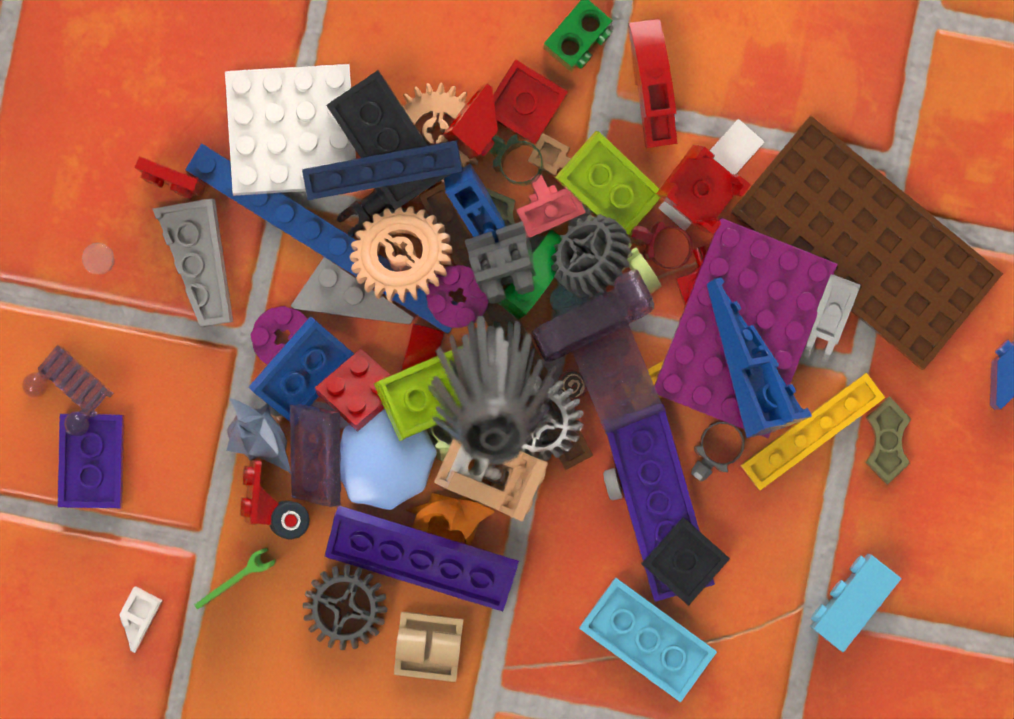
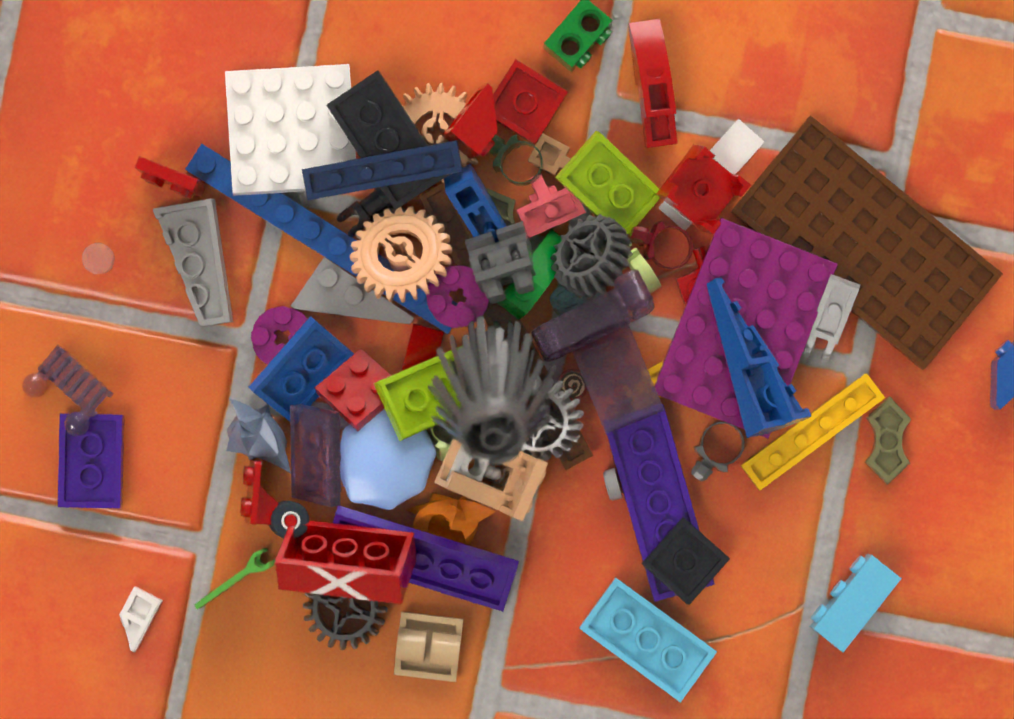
none -> red brick [275,521,417,604]

